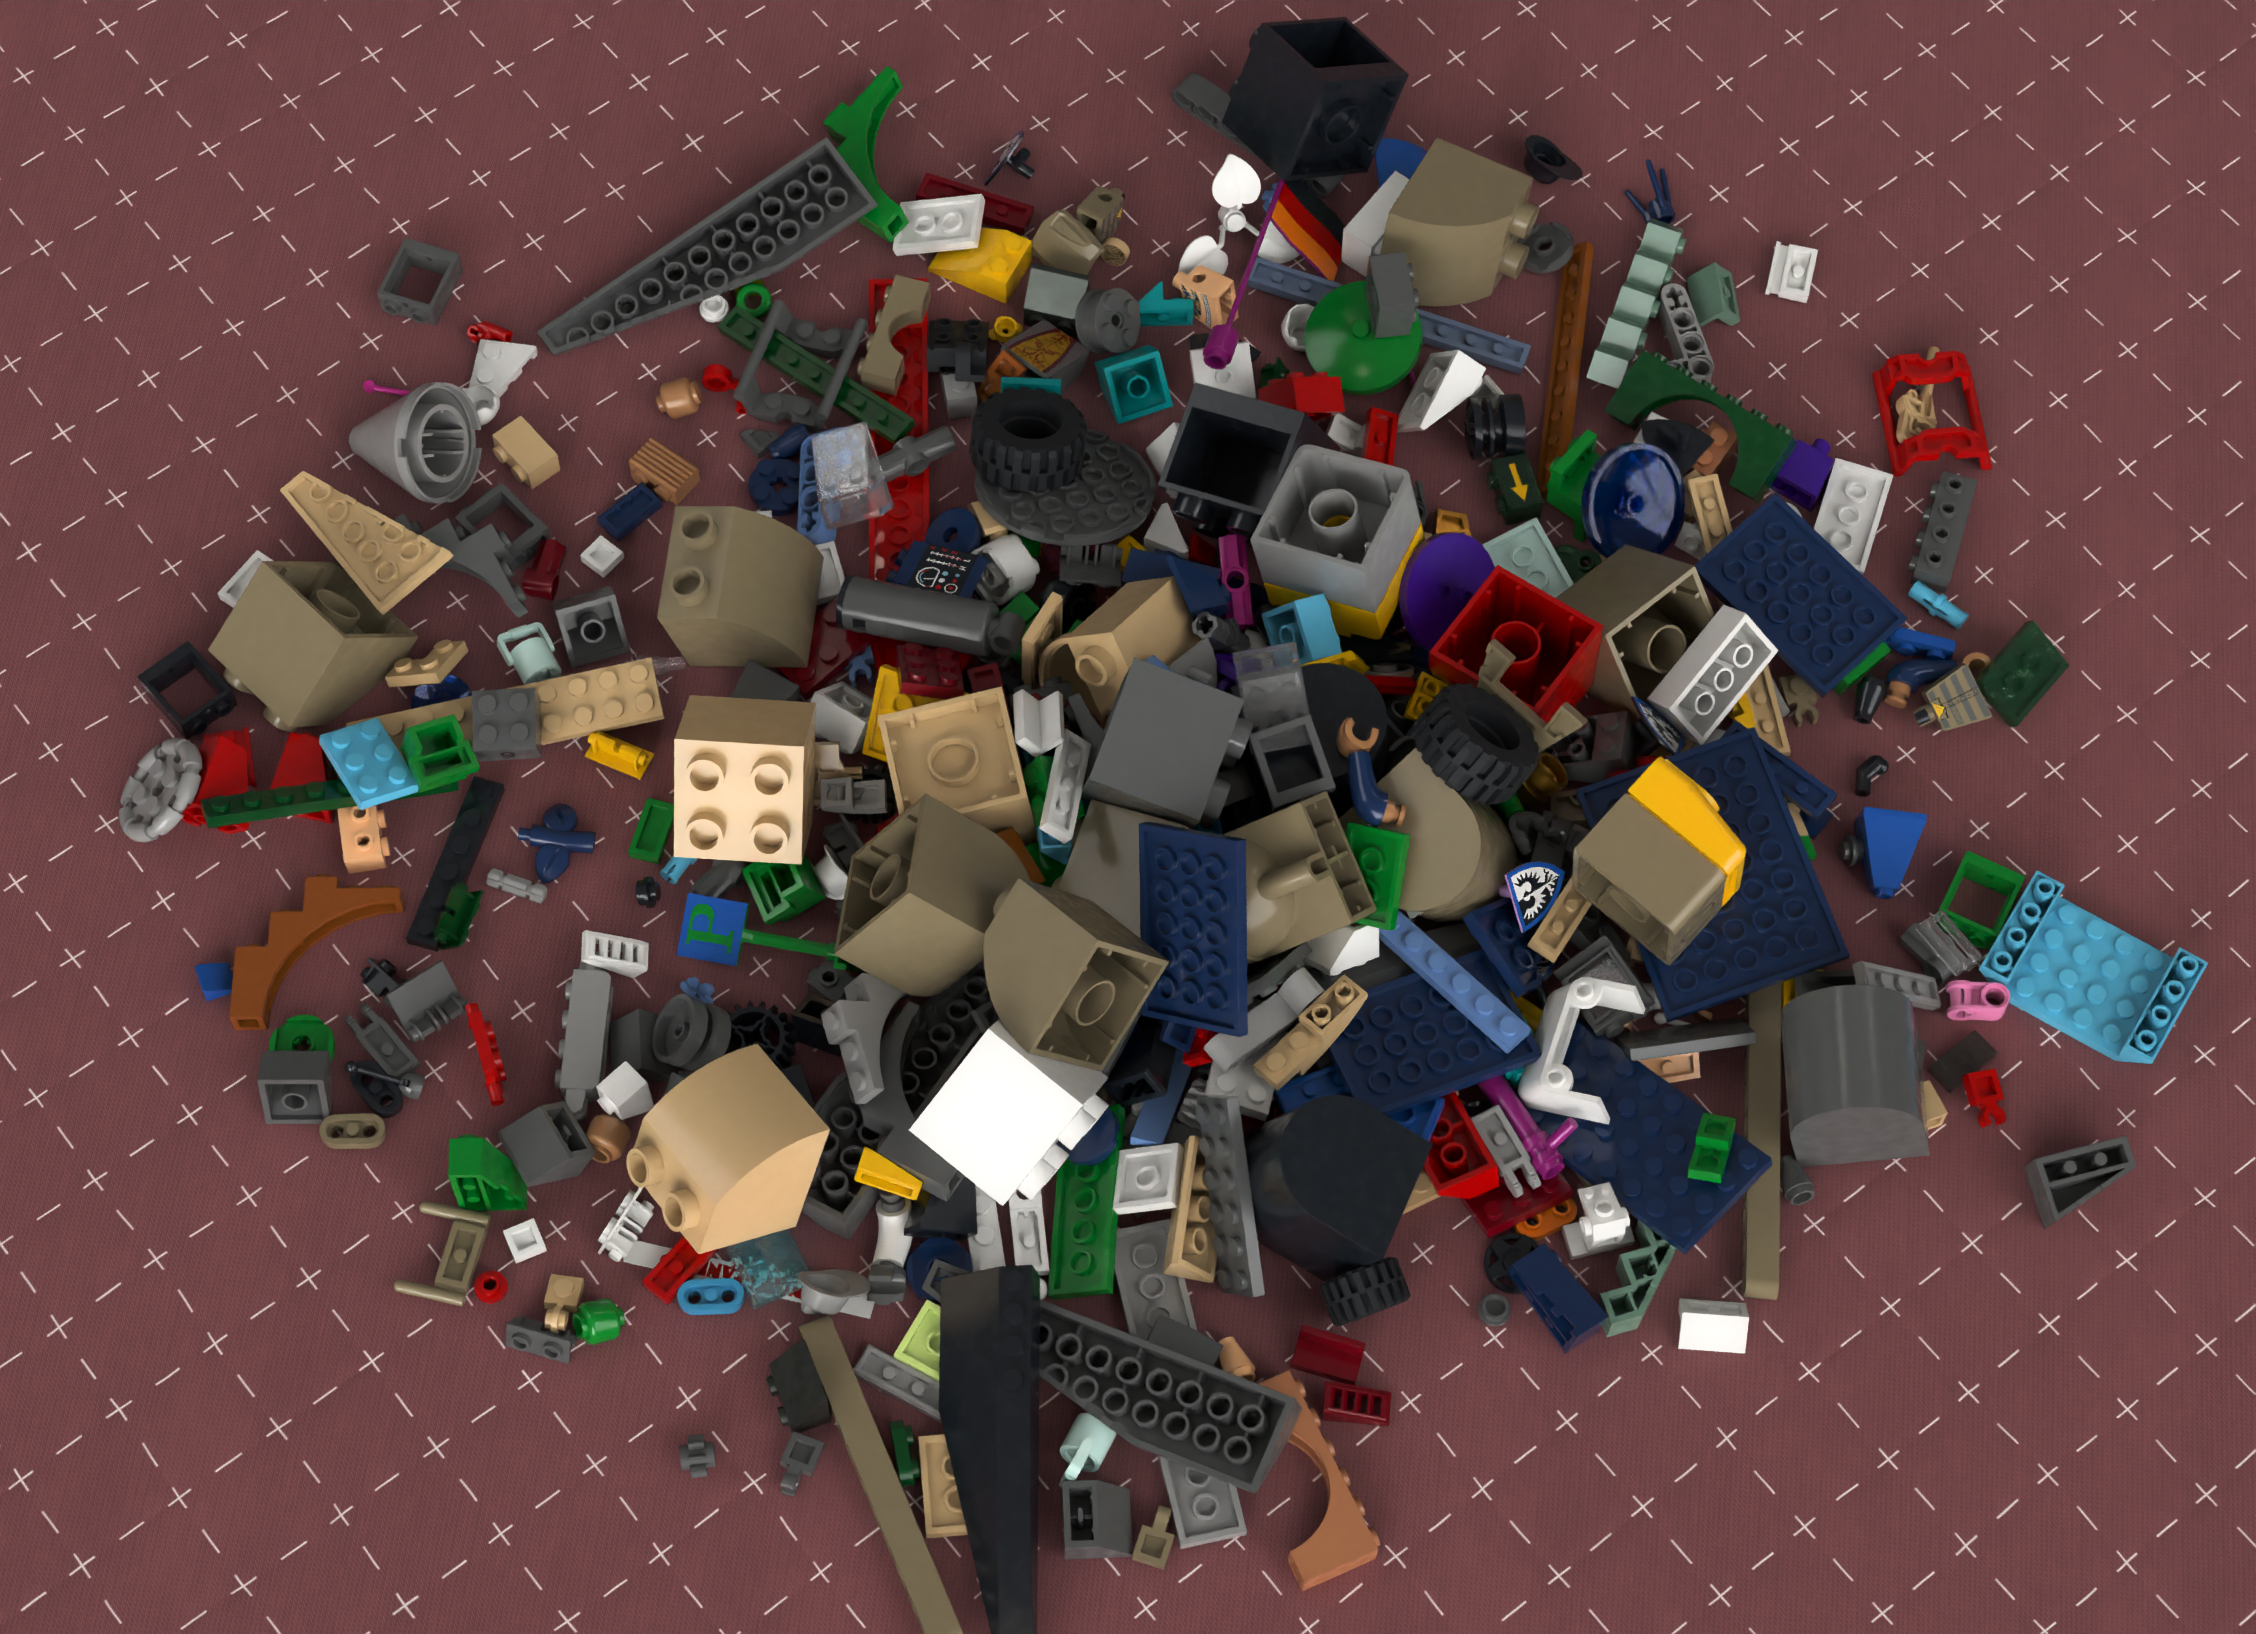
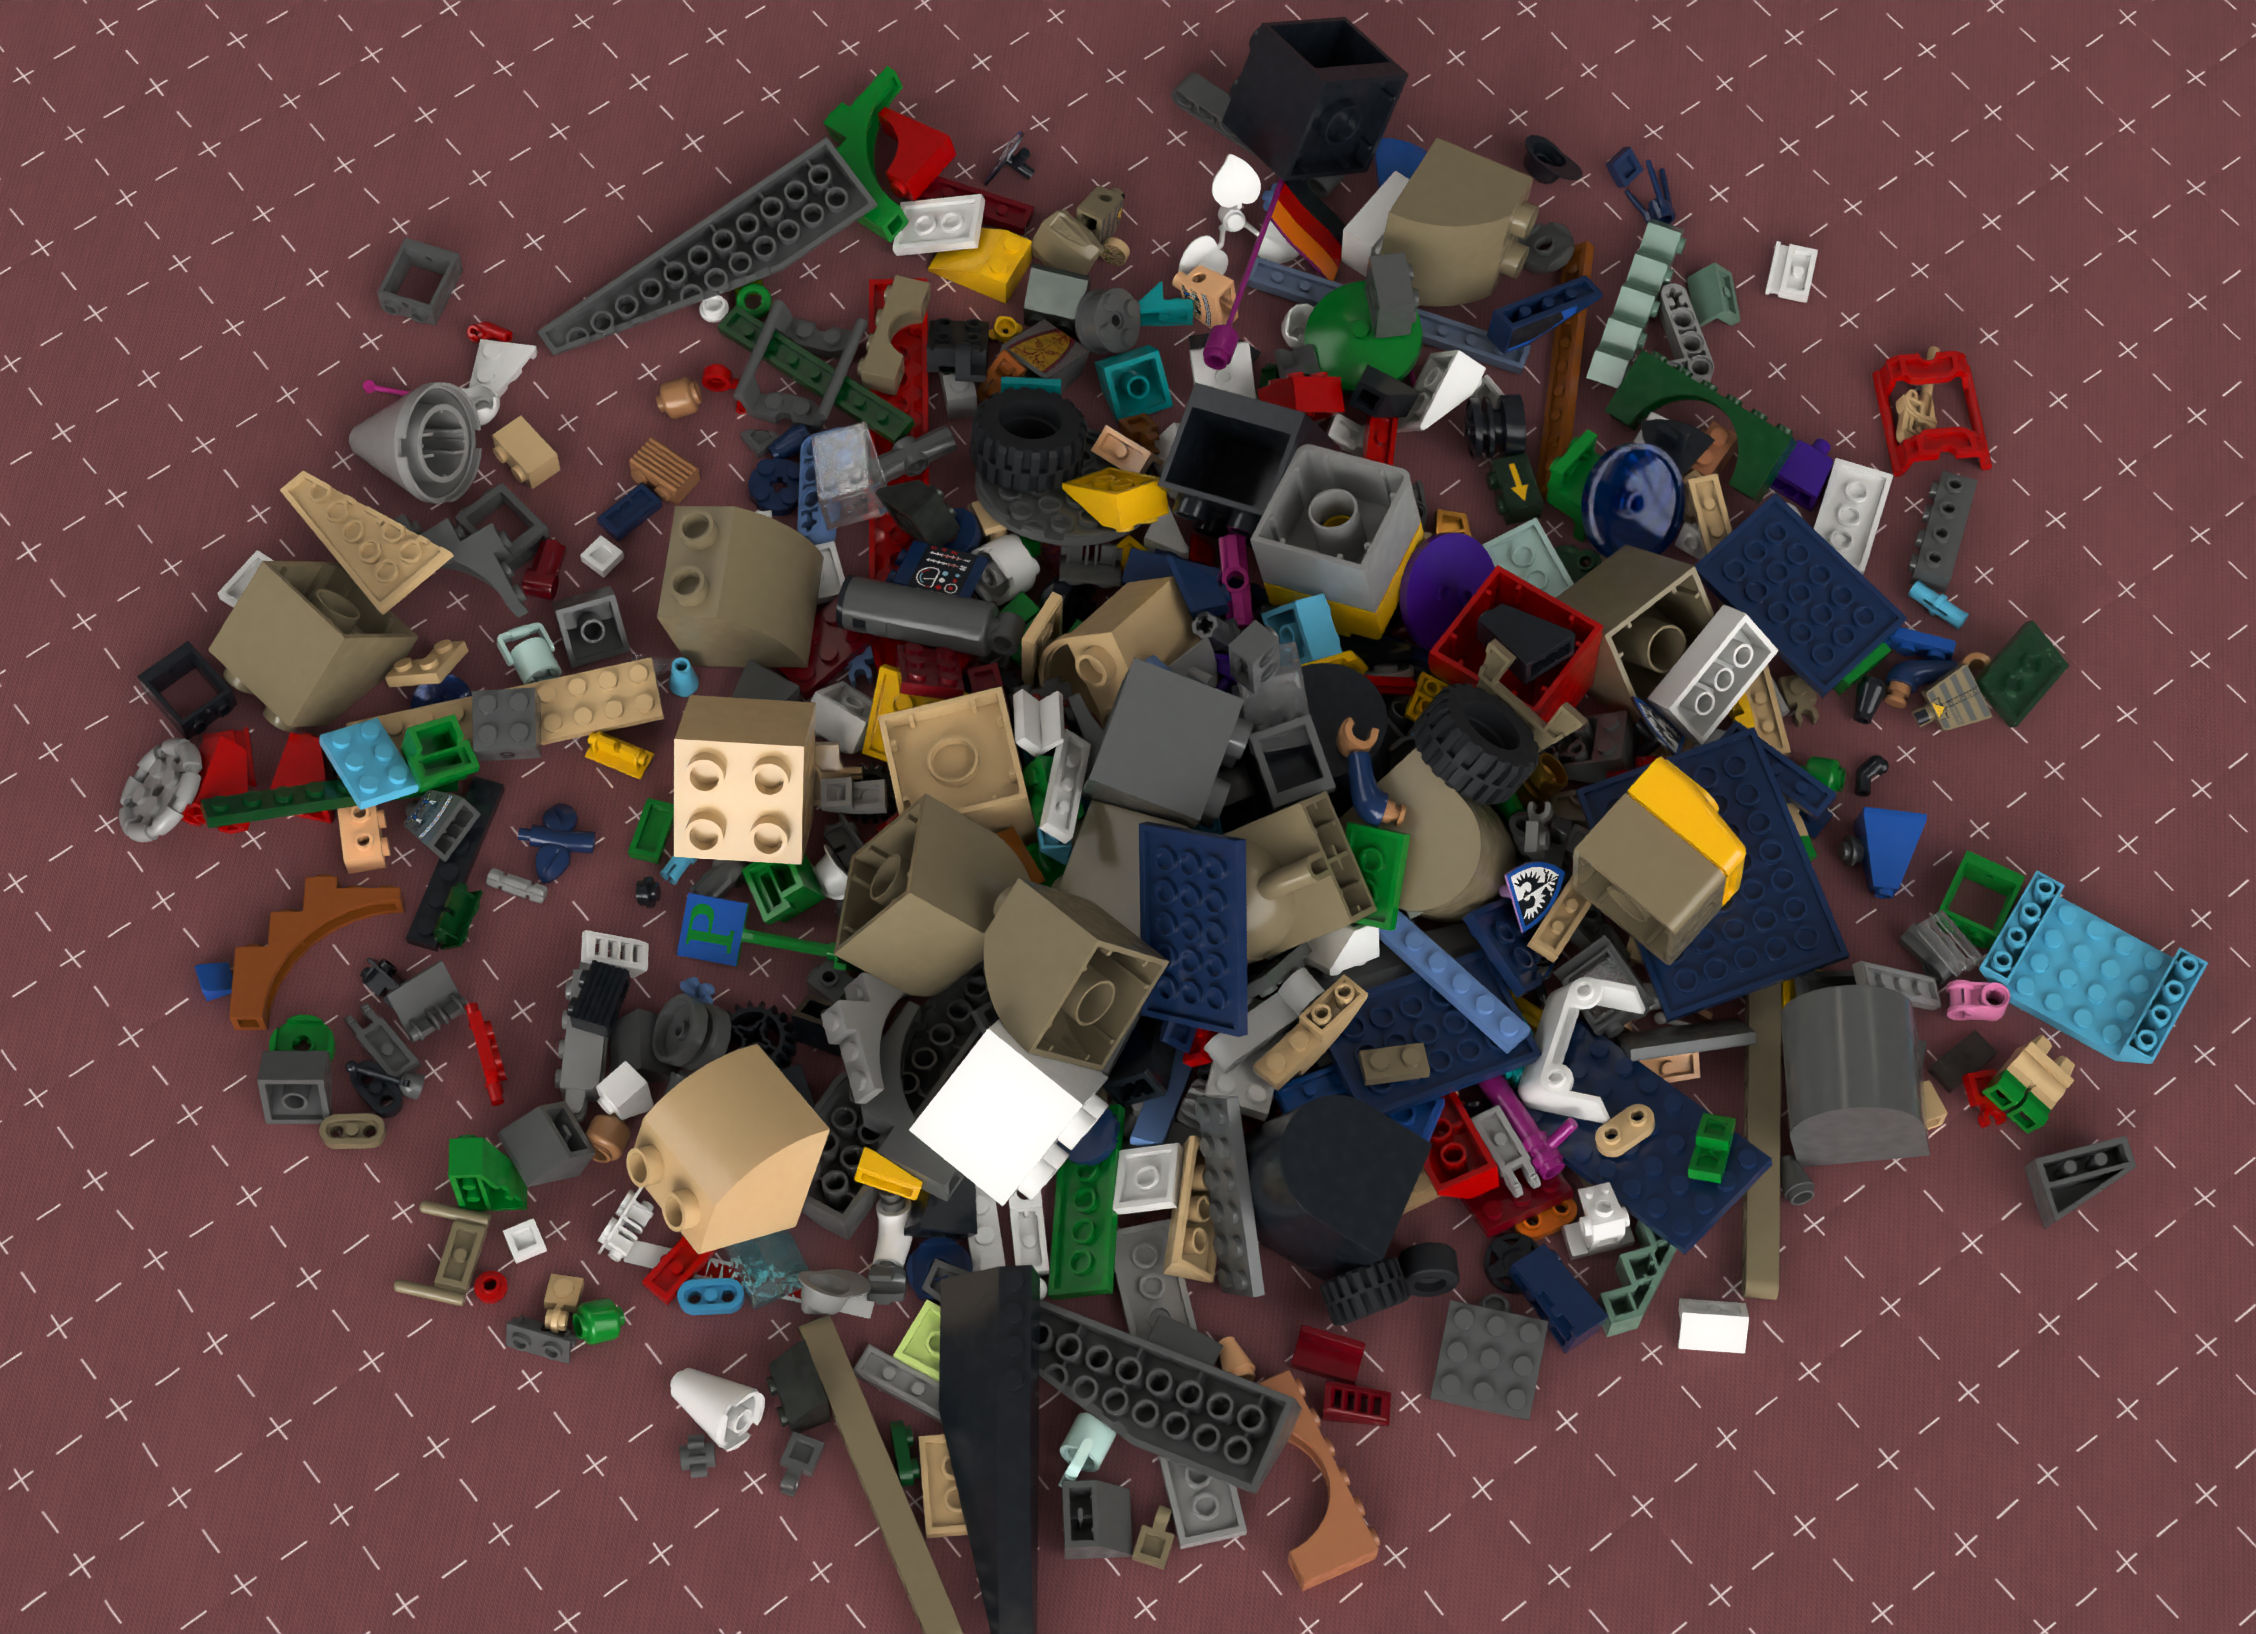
none -> dark grey torso [404,790,481,862]
none -> black brick [567,960,631,1038]
none -> medium azure cone [668,657,699,697]
none -> white cone [670,1368,765,1451]
none -> pearl dark grey slope [875,479,961,547]
none -> red arch [878,107,956,202]
none -> yellow slope [1062,467,1169,532]
none -> light nougat panel [1090,425,1165,474]
none -> dark orange plate [1118,413,1160,455]
none -> dark grey brick [1228,620,1281,694]
none -> dark grey panel [1274,344,1320,379]
none -> black slope [1348,364,1420,418]
none -> dark tan plate [1358,1042,1430,1086]
none -> black tyre [1398,1242,1460,1297]
none -> dark grey plate [1430,1300,1549,1421]
none -> black slope [1477,603,1576,685]
none -> dark blue slope [1487,275,1603,354]
none -> light grey plate [1524,802,1554,860]
none -> tan plate [1595,1104,1655,1157]
none -> dark blue plate [1605,147,1643,188]
none -> green head [1800,756,1846,793]
none -> hips [1982,1035,2075,1134]

